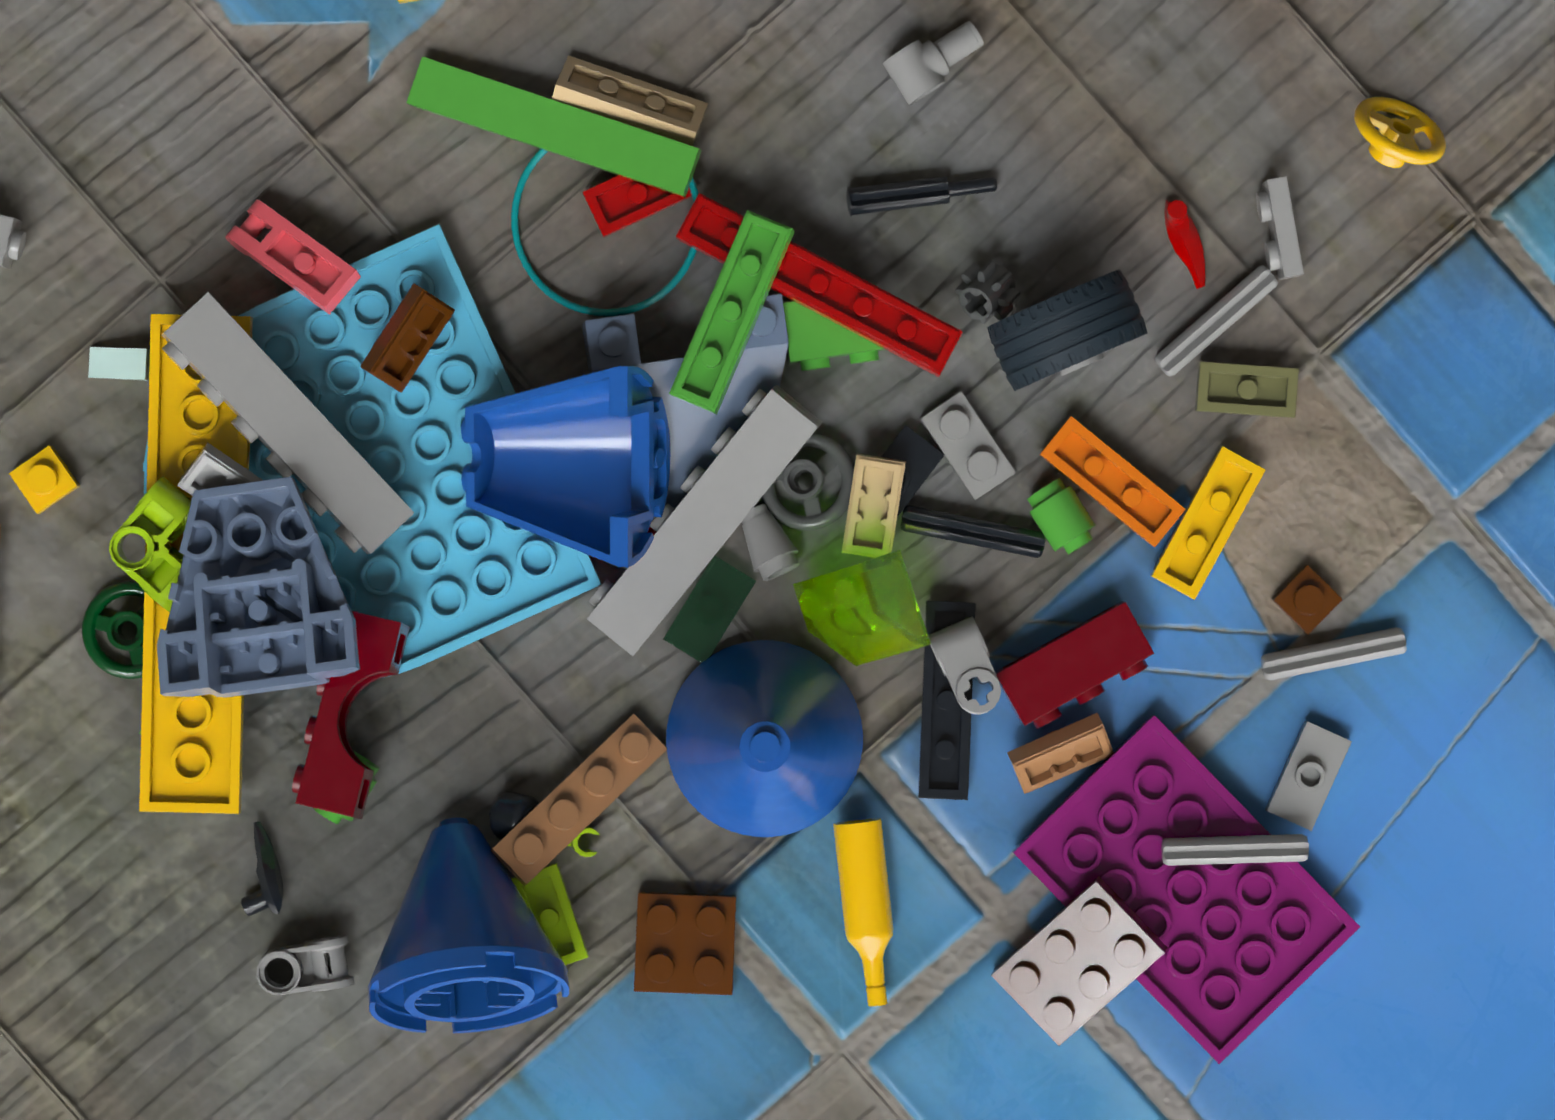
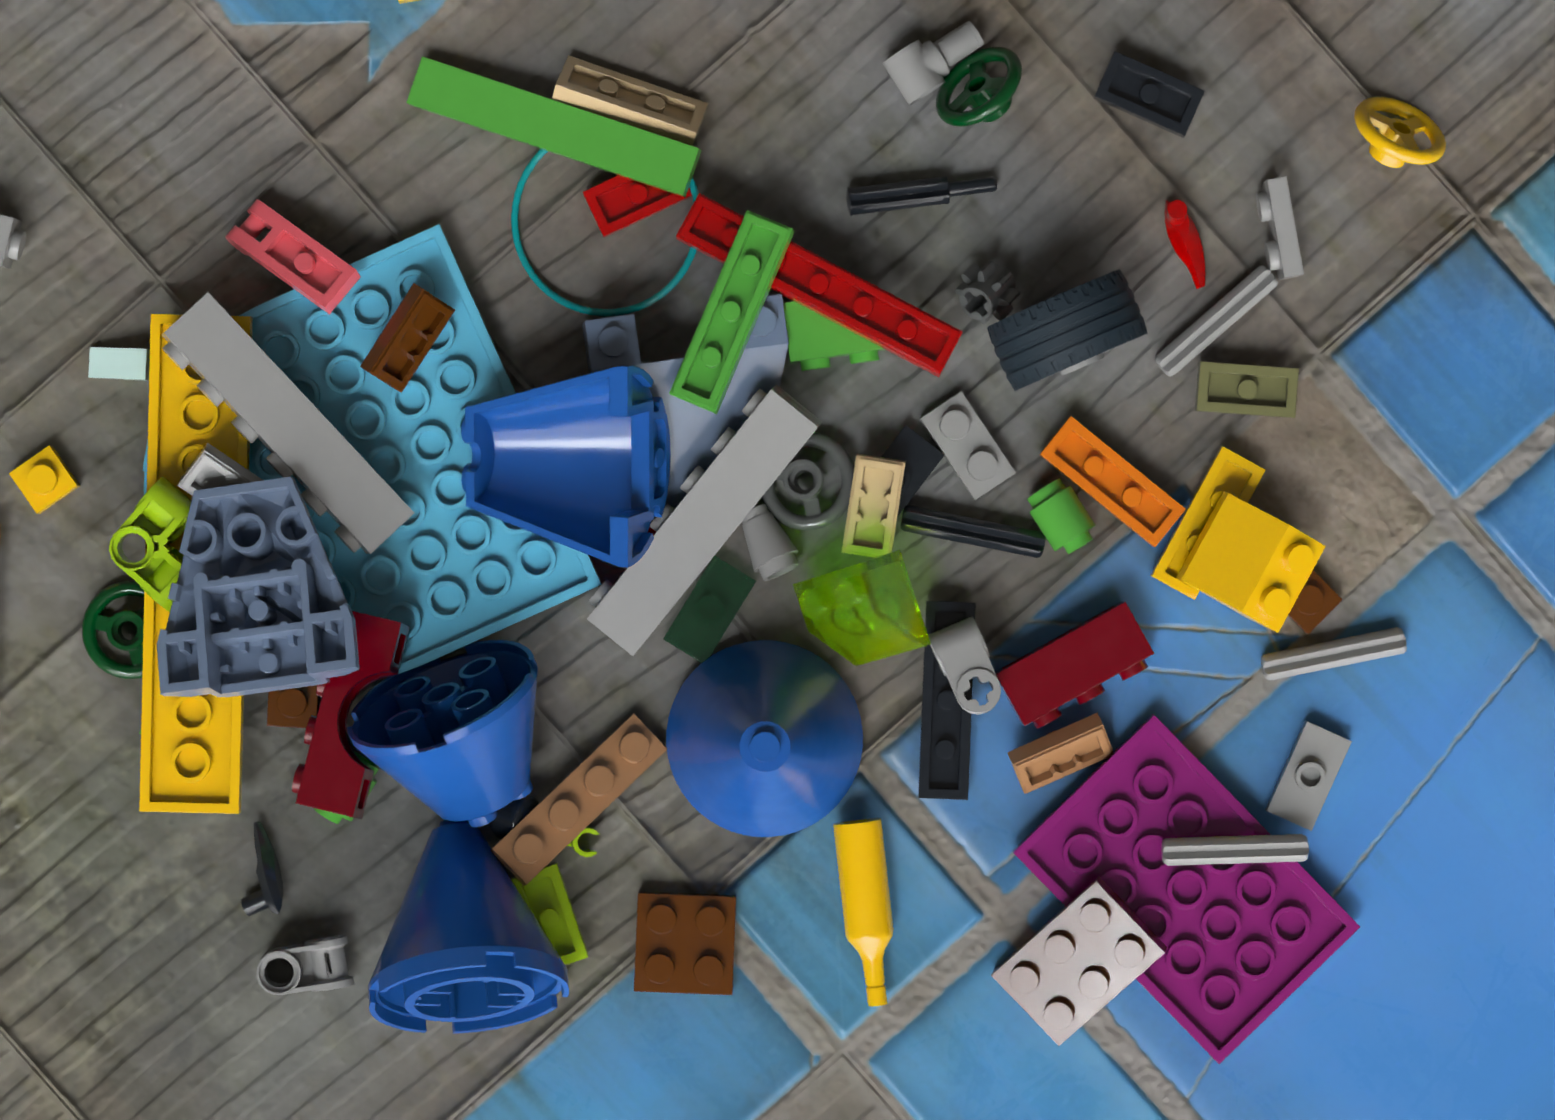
none -> reddish brown plate [267,685,320,728]
none -> blue cone [347,640,538,827]
none -> dark green piece [936,47,1022,127]
none -> black plate [1094,51,1205,138]
none -> yellow slope [1176,491,1326,633]

